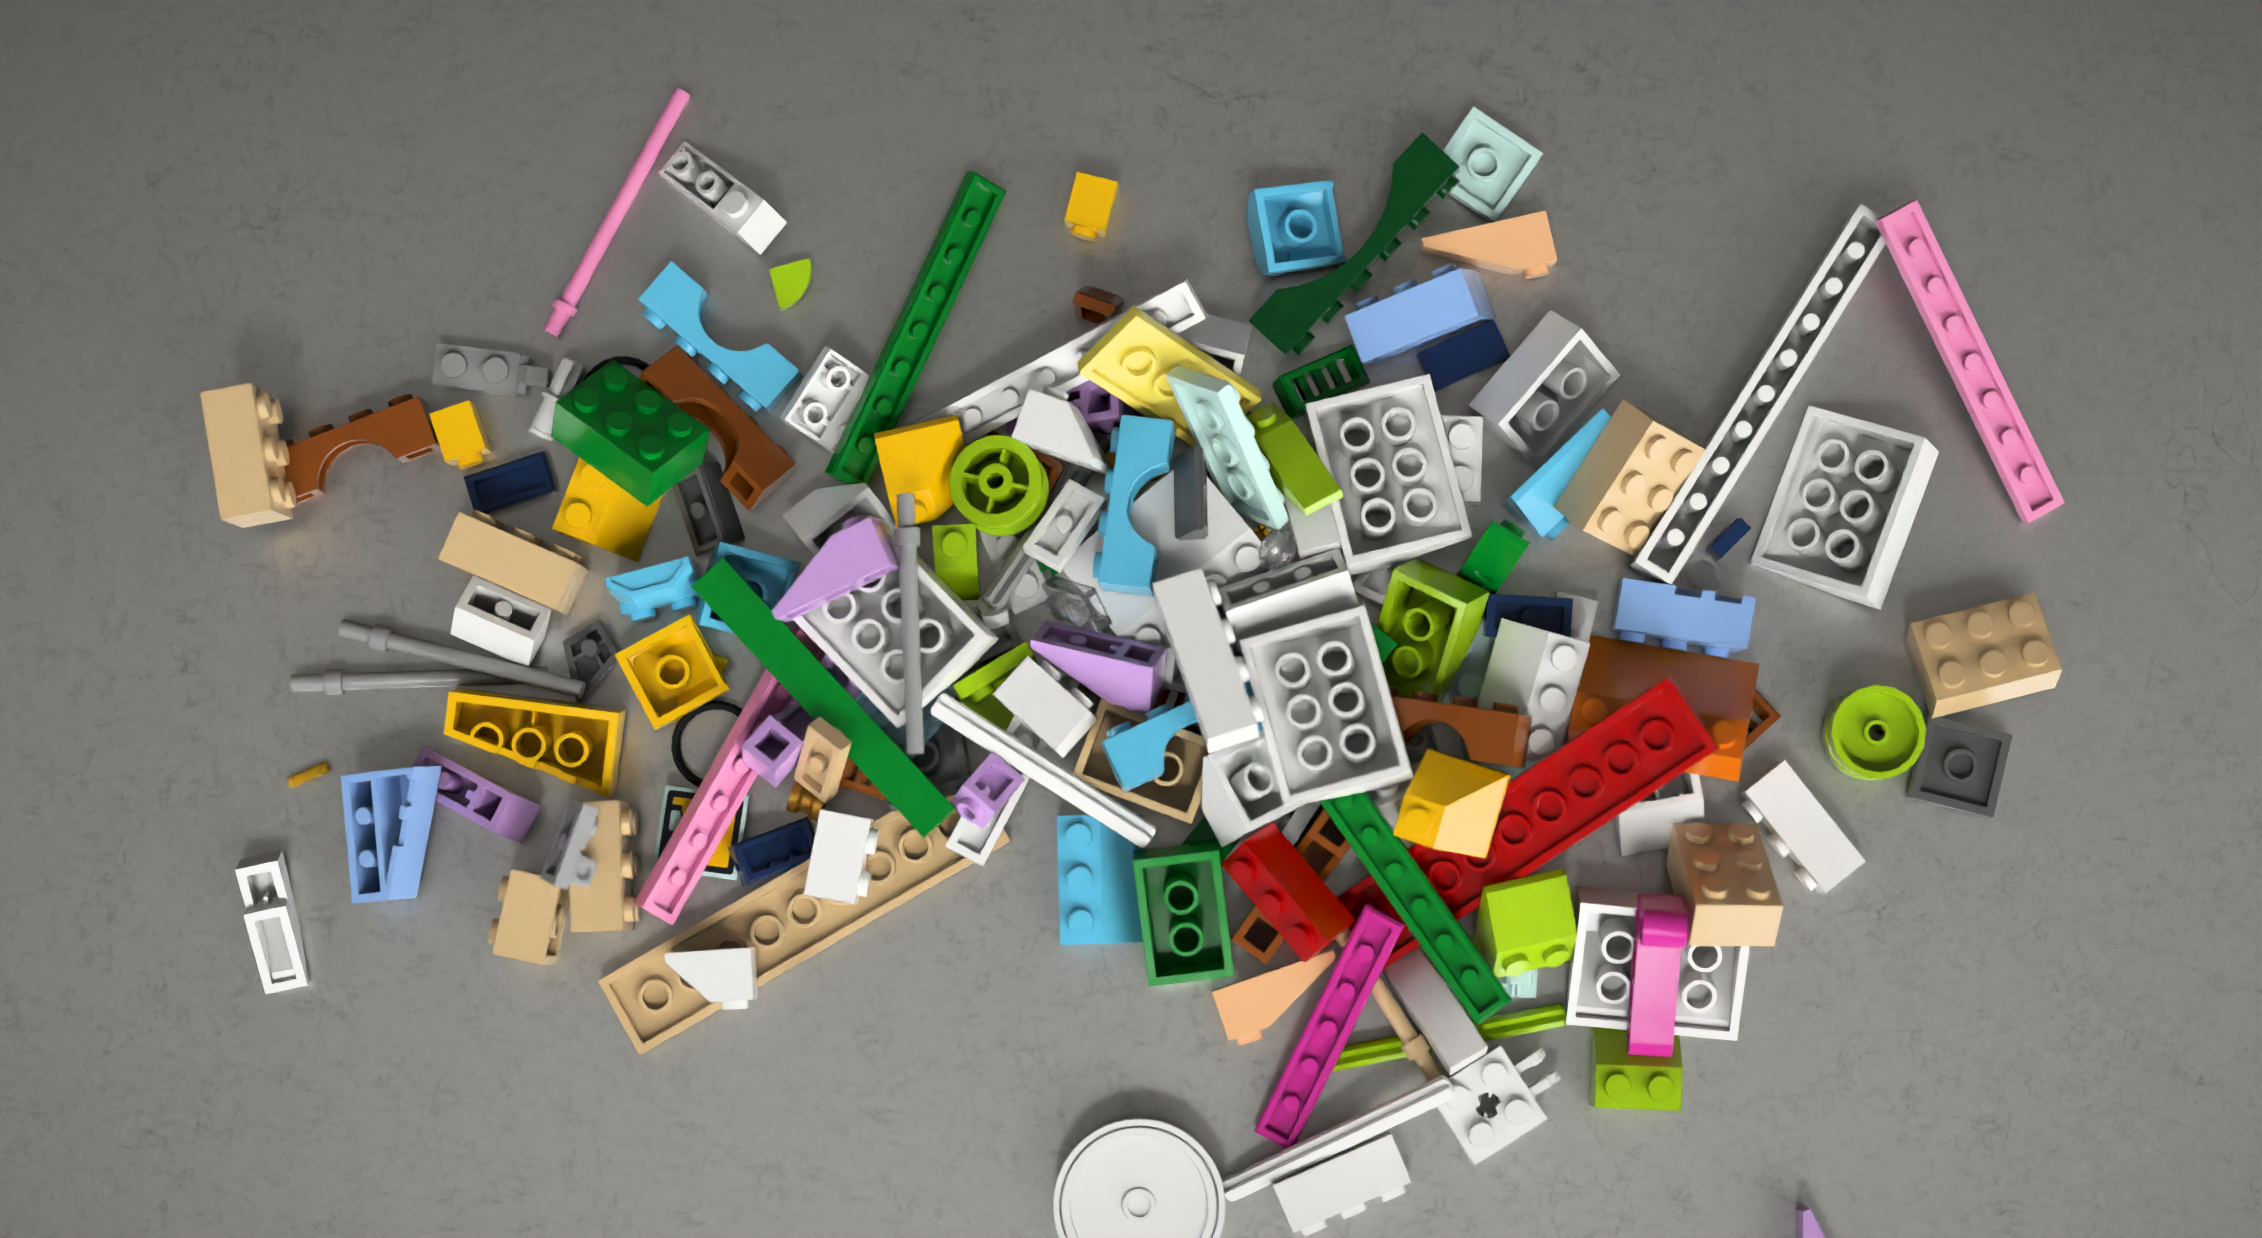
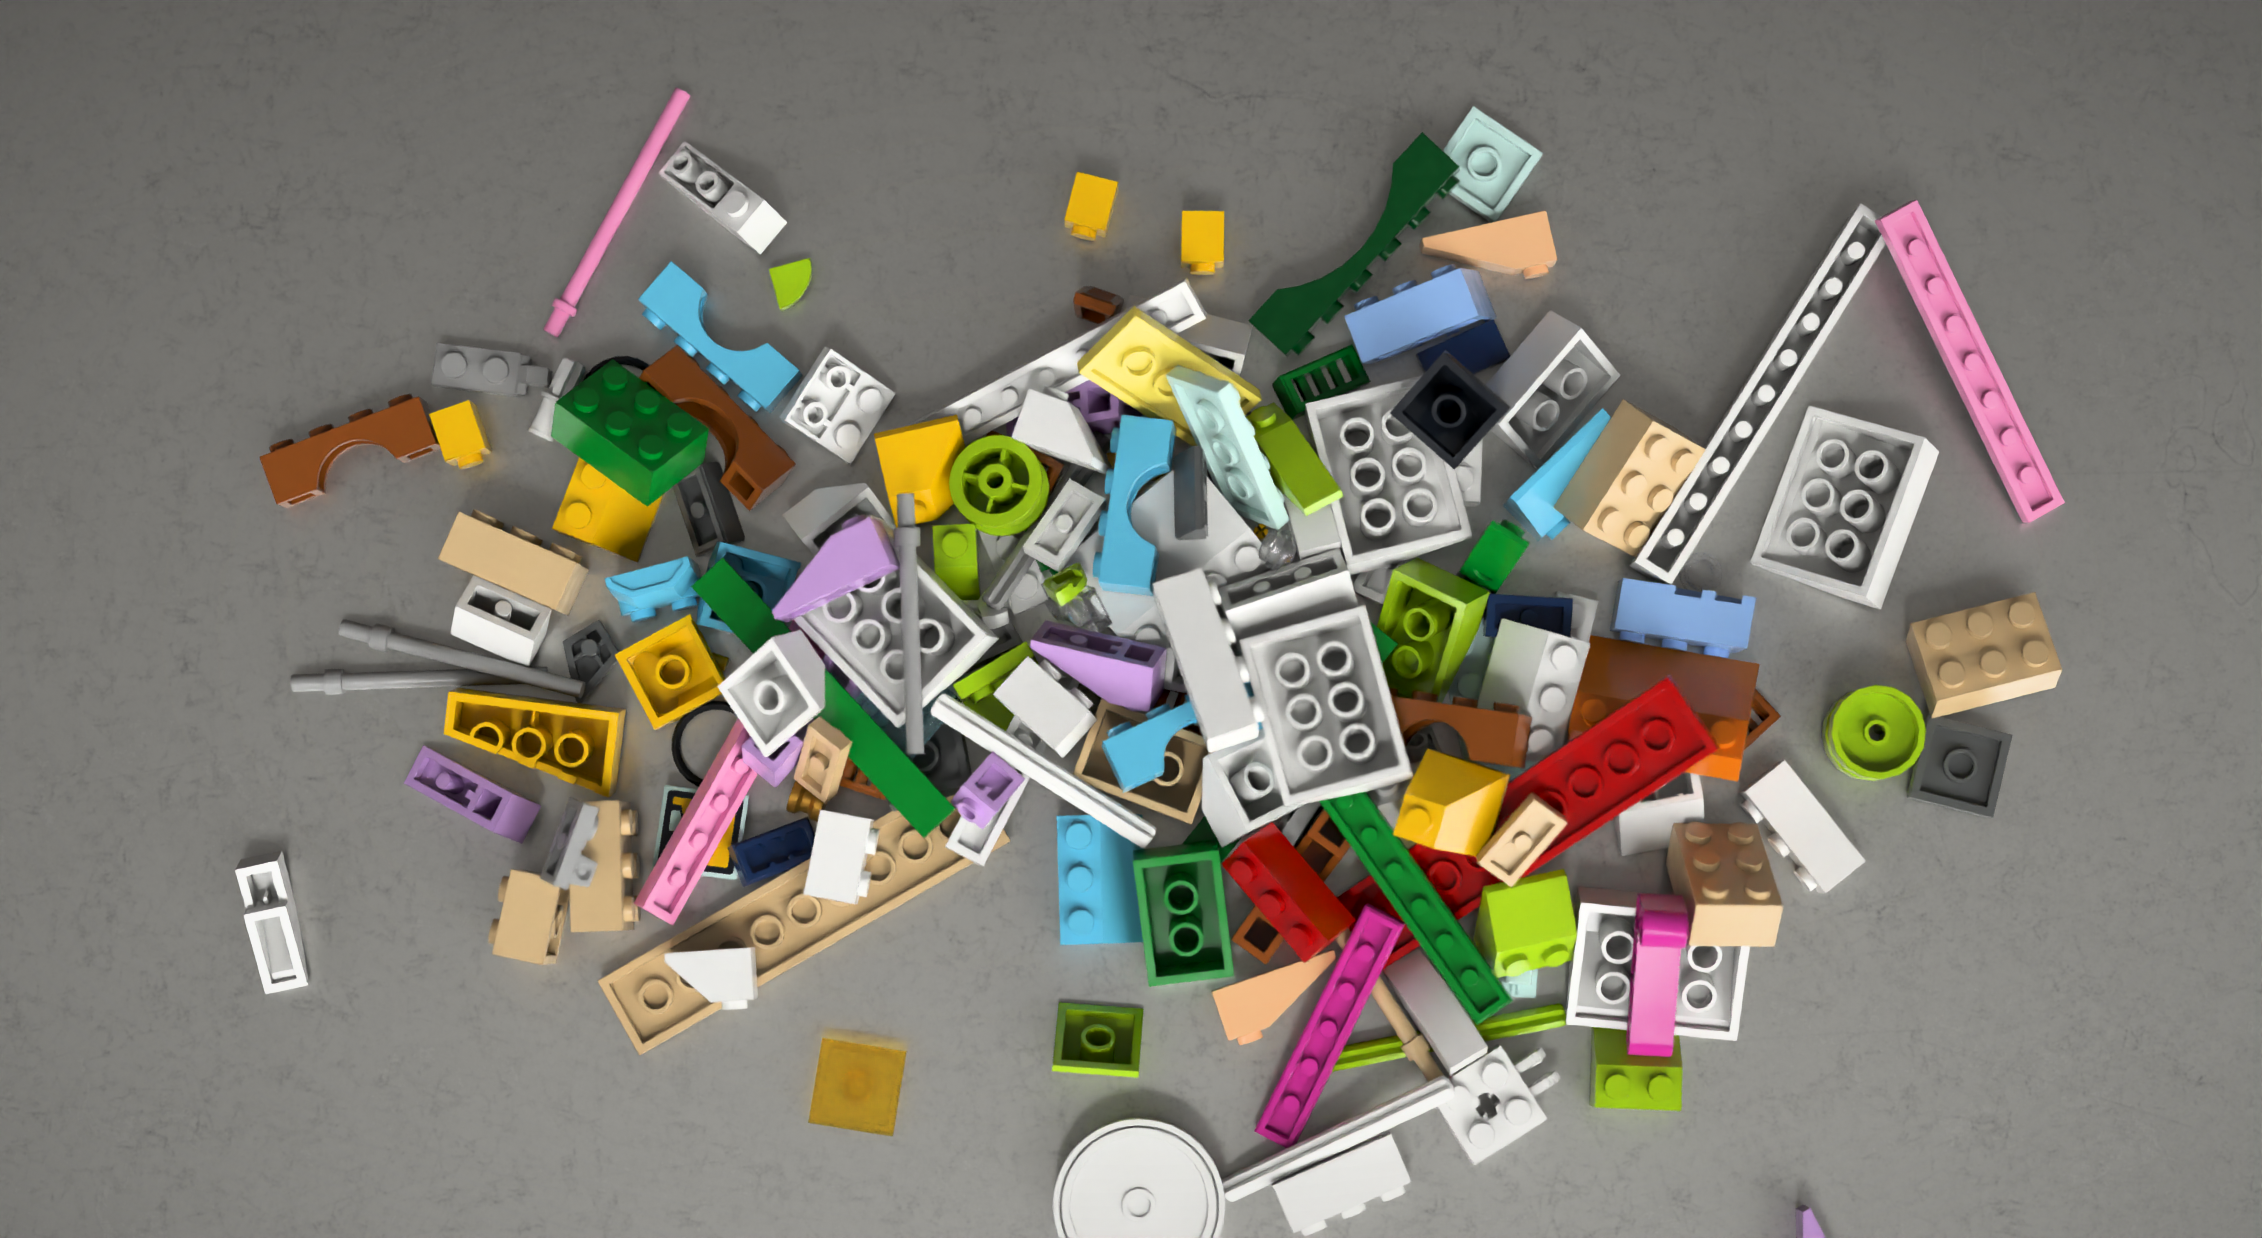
tan brick [200,383,296,528] -> none
yellow leg [287,761,331,788] -> none
light blue wedge [341,766,442,904] -> none
dark blue tile [463,451,558,515] -> none
green tile [824,171,1006,486] -> none
medium azure slope [1247,180,1347,276] -> none
dark blue tile [1705,518,1751,562] -> none
none -> white slope [718,630,825,757]
none -> clear yellow plate [808,1037,907,1137]
none -> lime tile [1042,562,1087,606]
none -> lime slope [1052,1002,1144,1077]
none -> yellow brick [1181,211,1224,275]
none -> black slope [1390,350,1510,469]
none -> tan plate [1476,792,1567,887]

